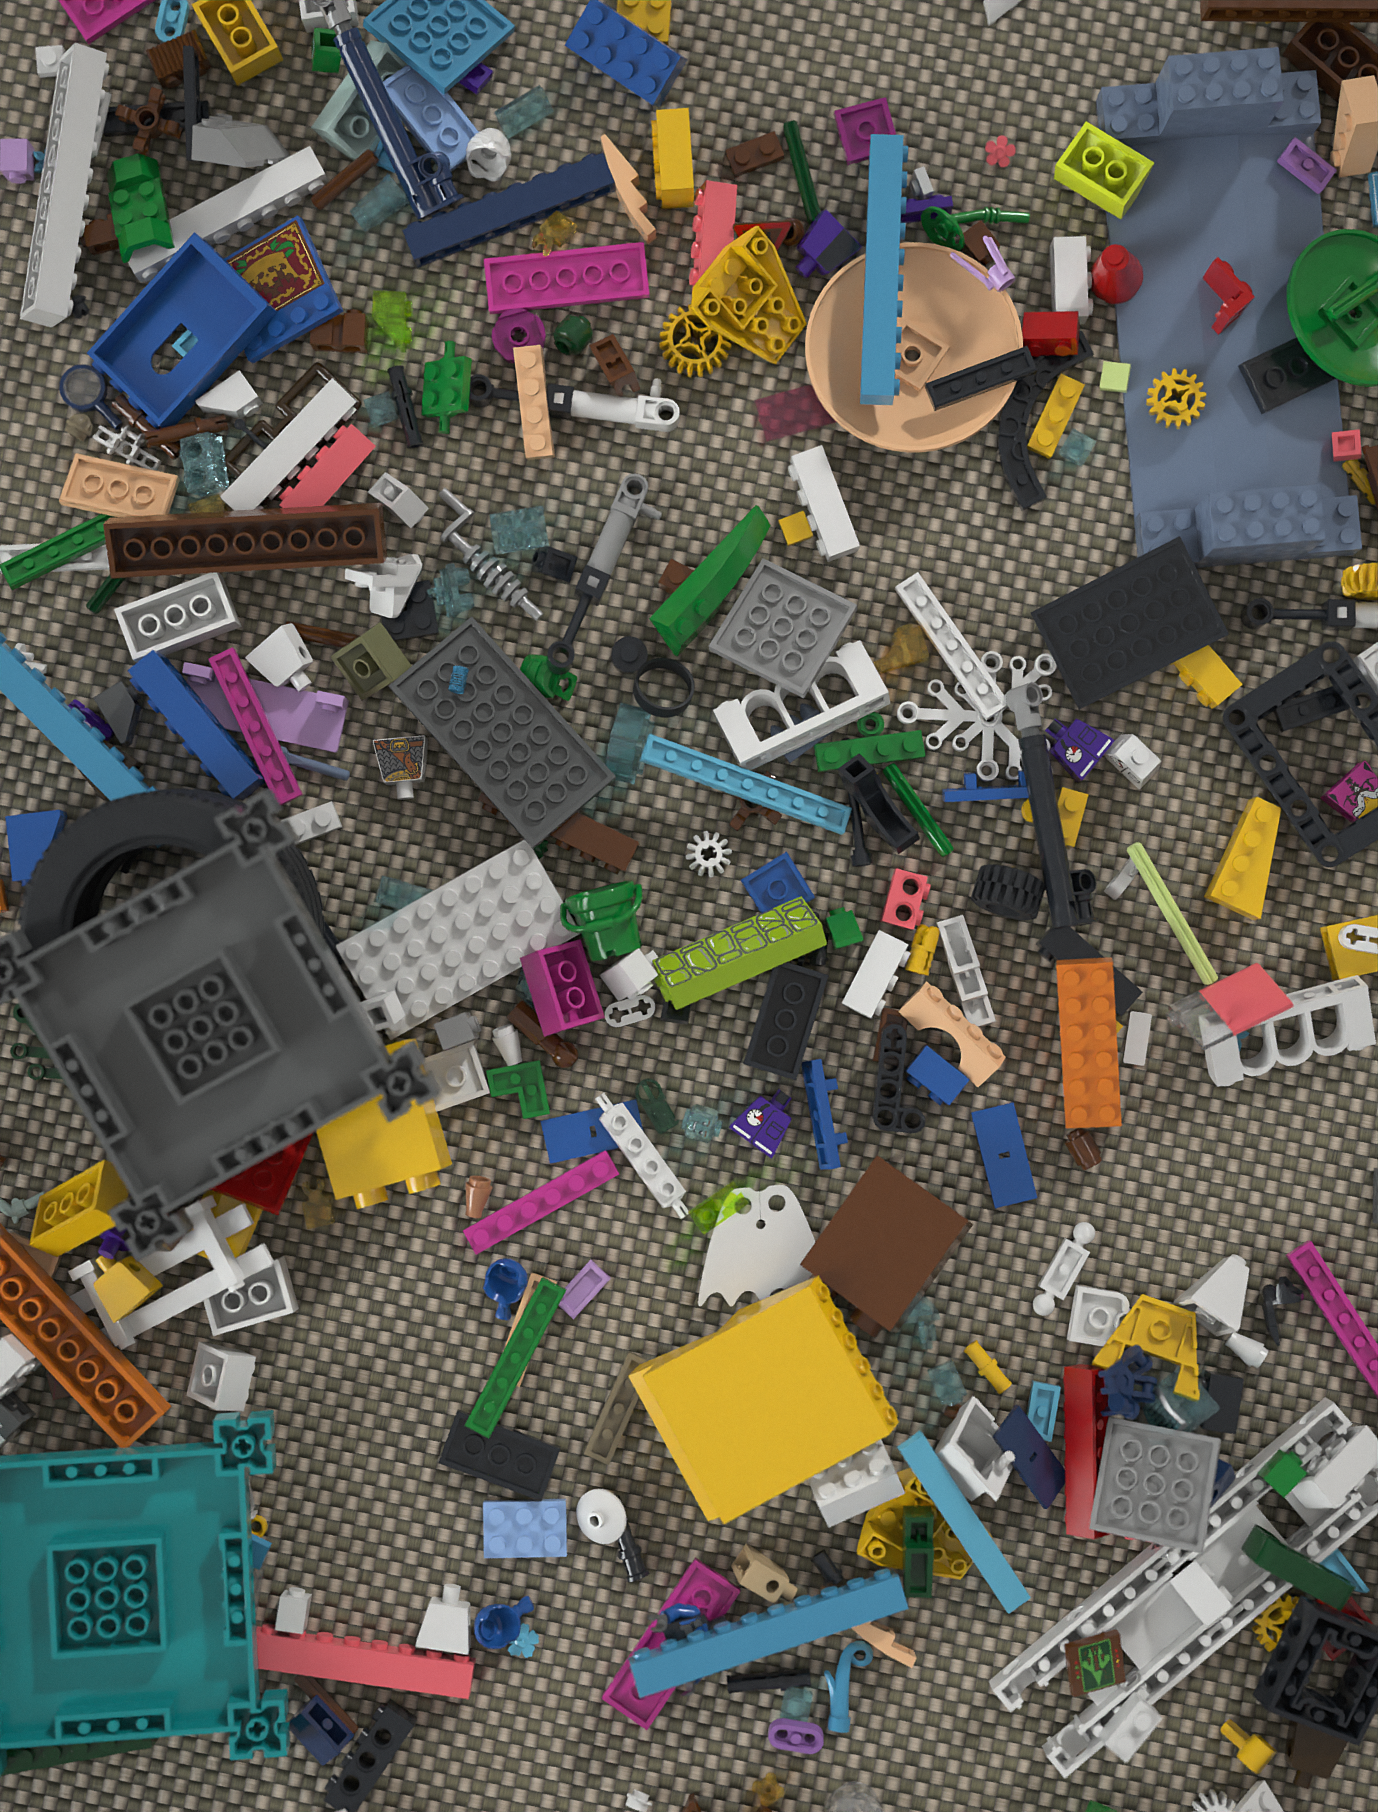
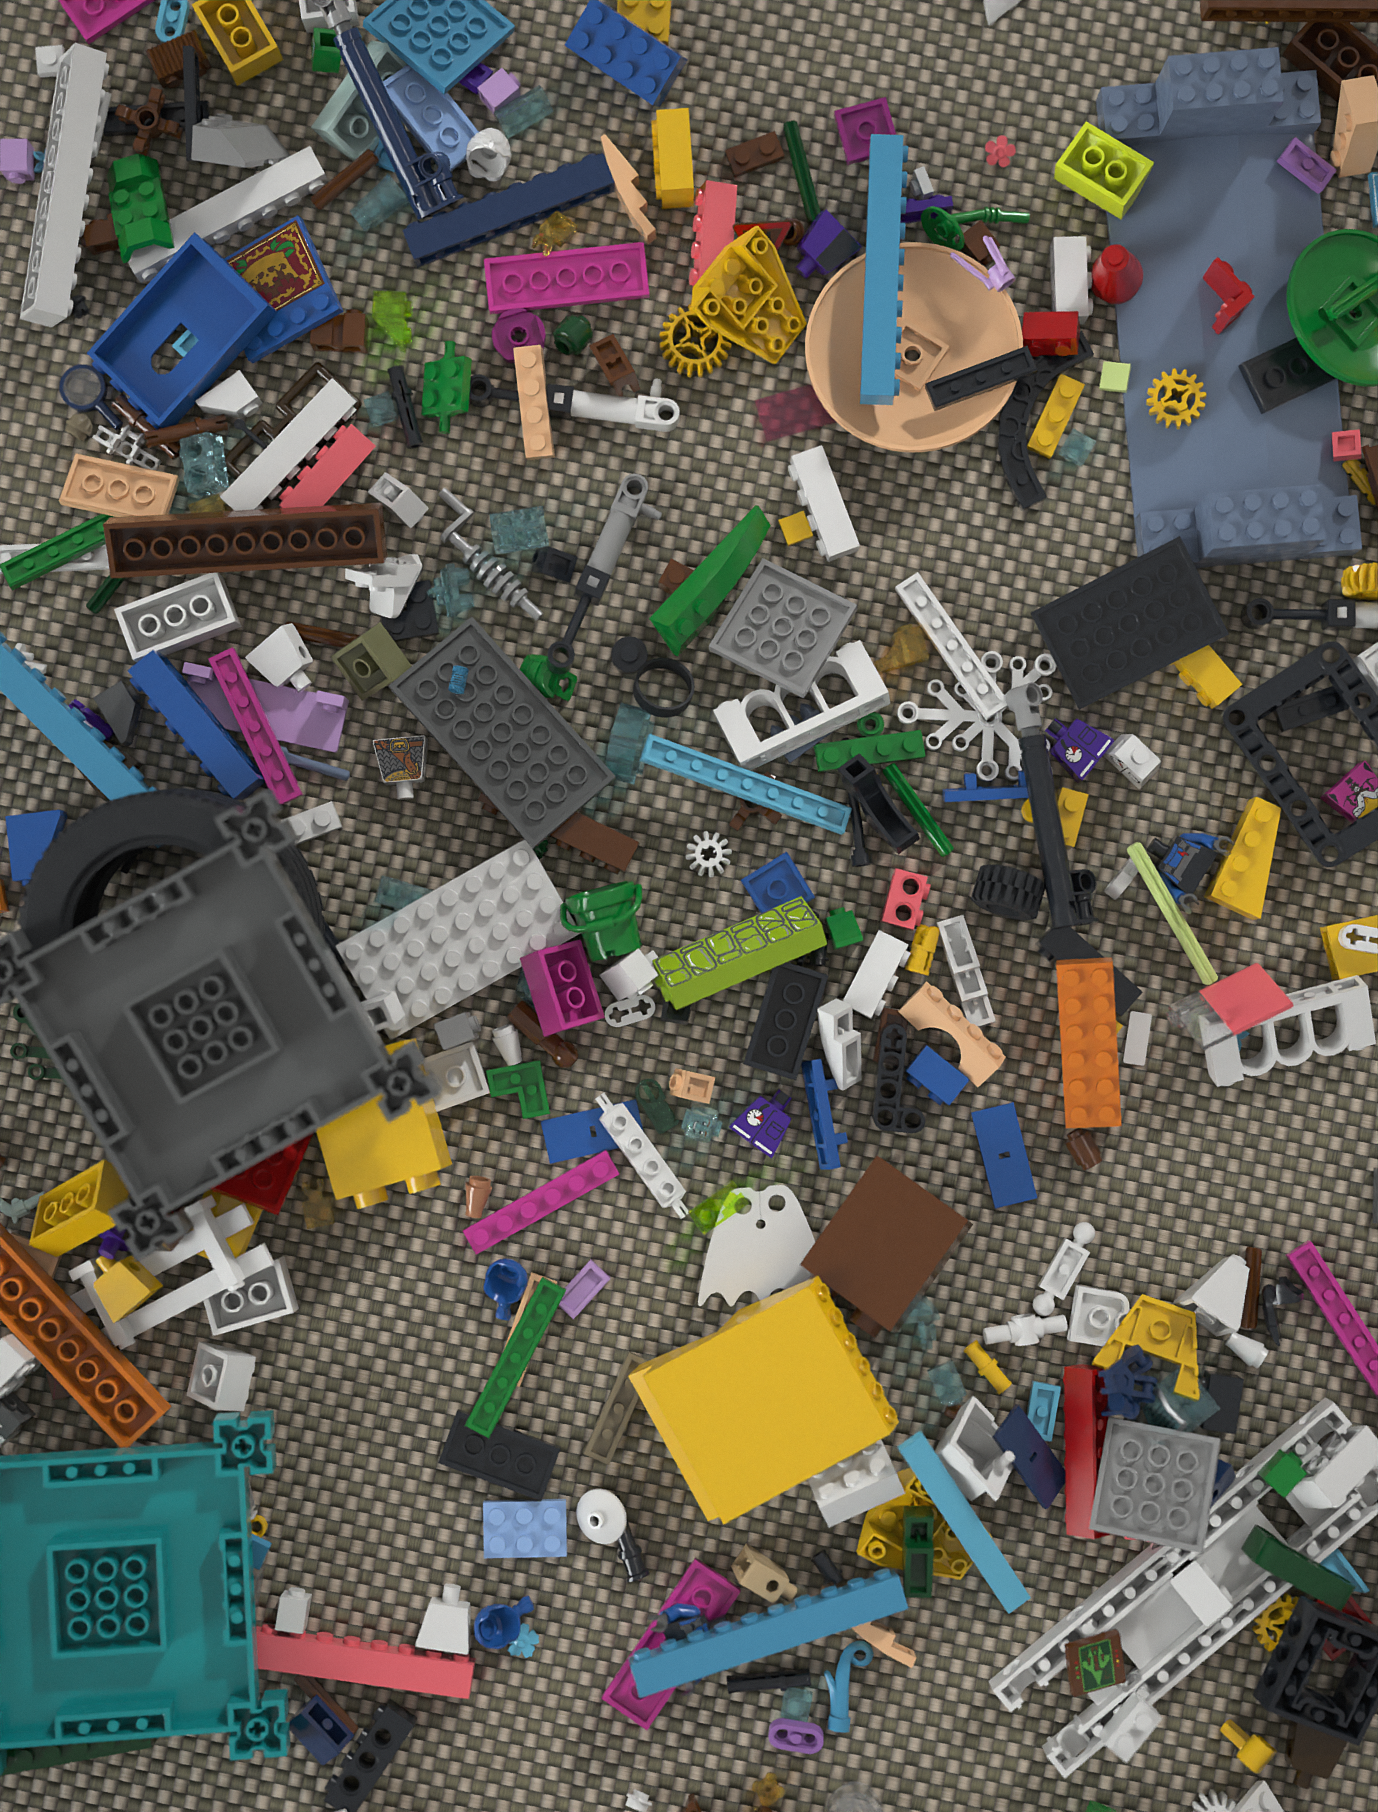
none -> lavender brick [477,68,521,118]
none -> light nougat bracket [669,1068,715,1104]
none -> white slope [817,998,862,1091]
none -> white pin [983,1313,1068,1346]
none -> torso [1146,833,1235,914]
none -> reddish brown axle [1241,1247,1262,1329]

